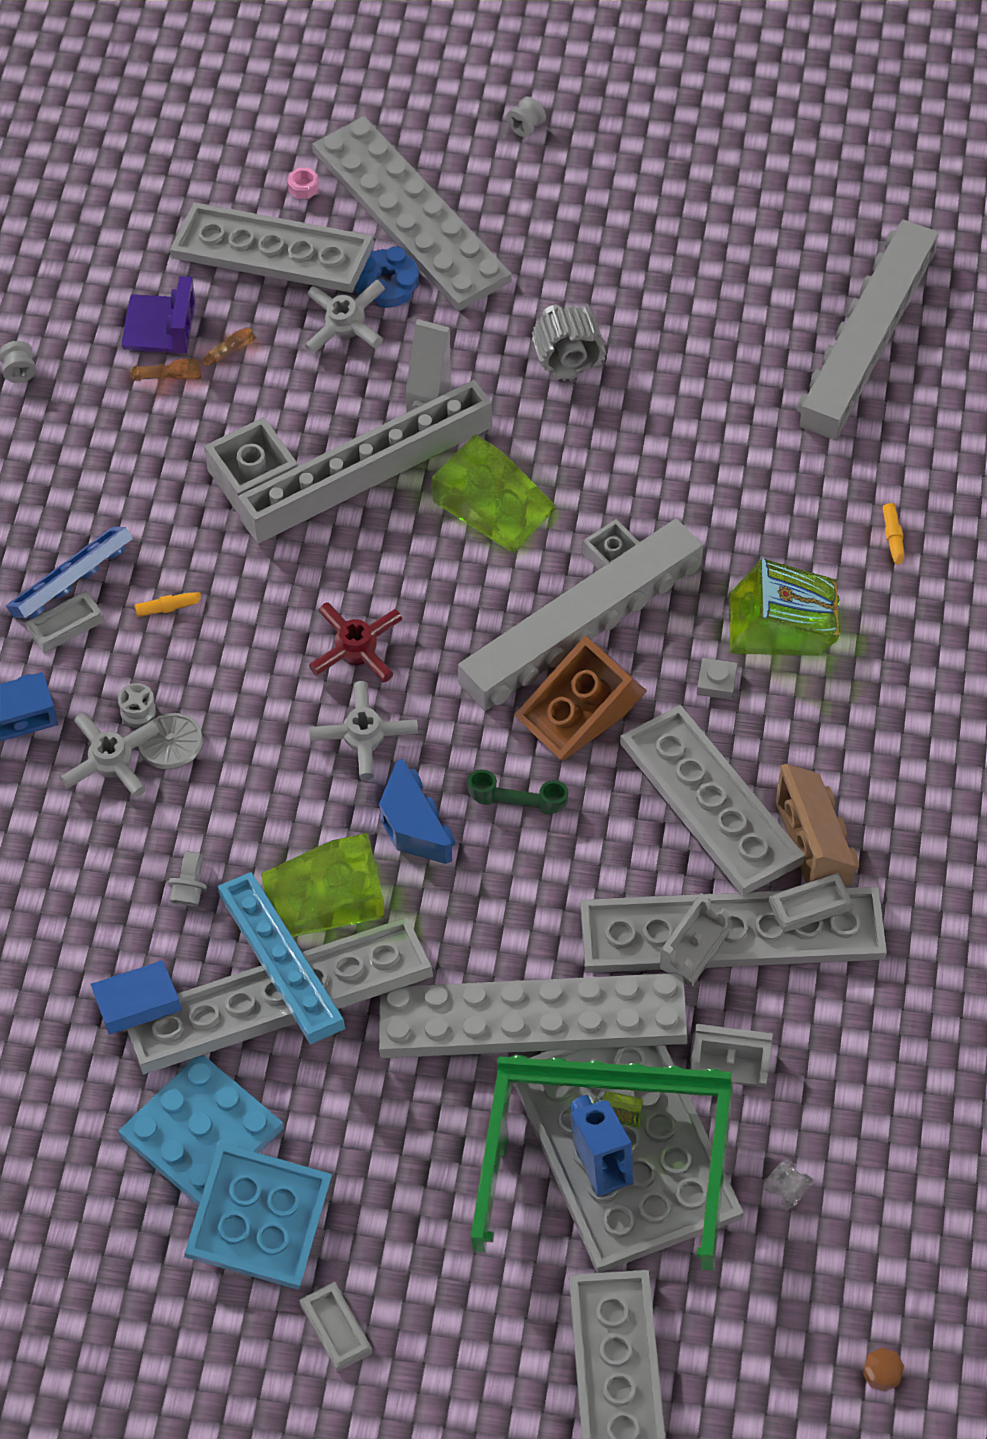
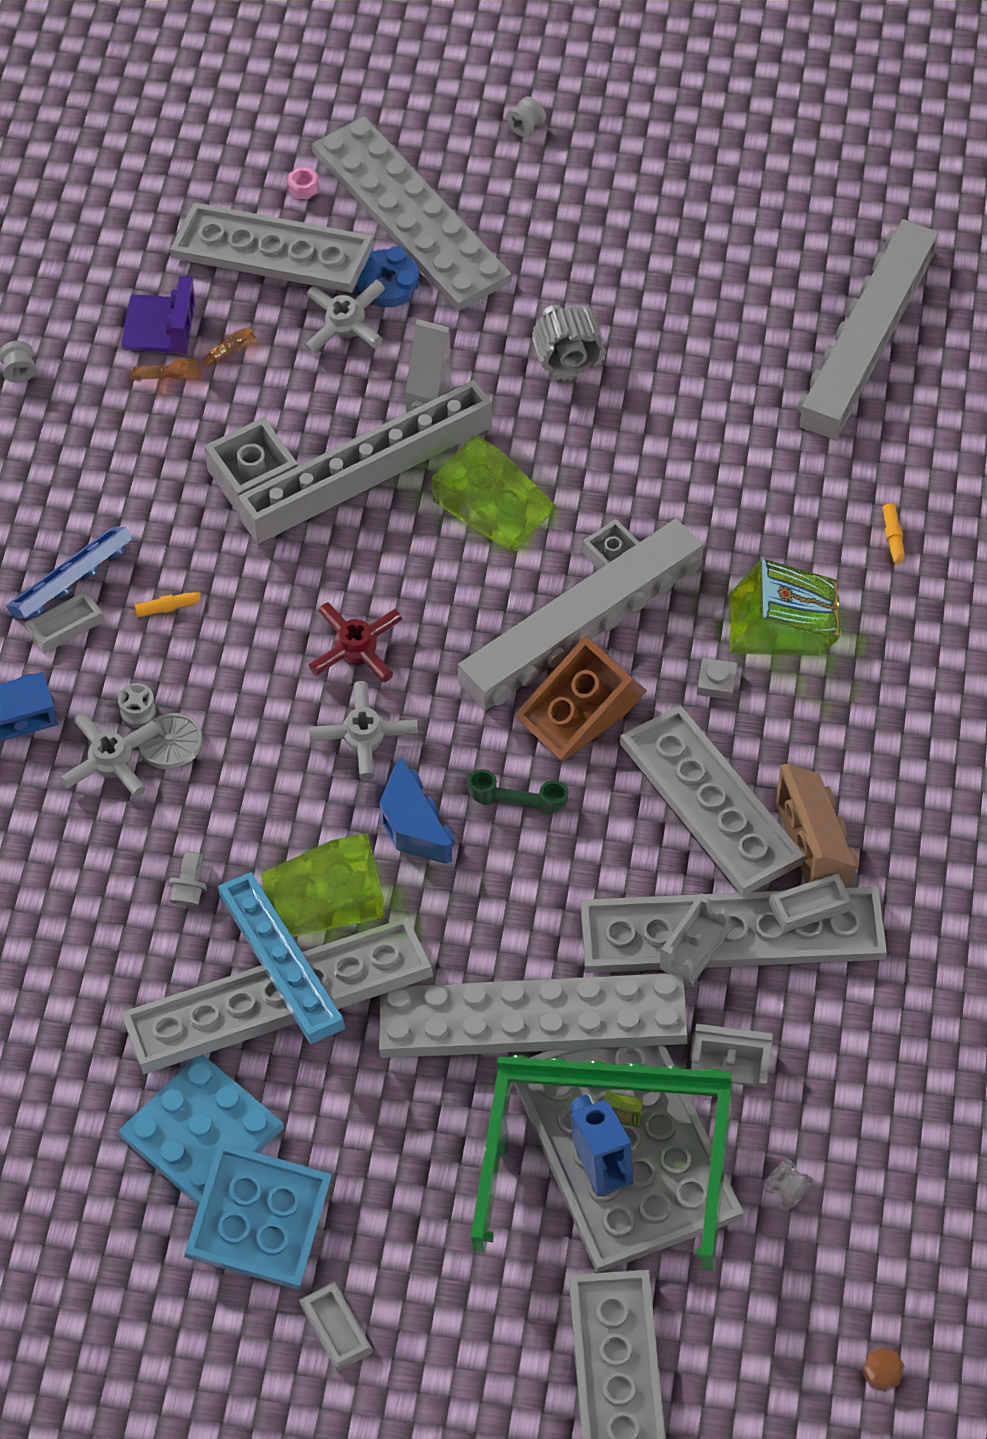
blue tile [91,960,182,1034] -> none

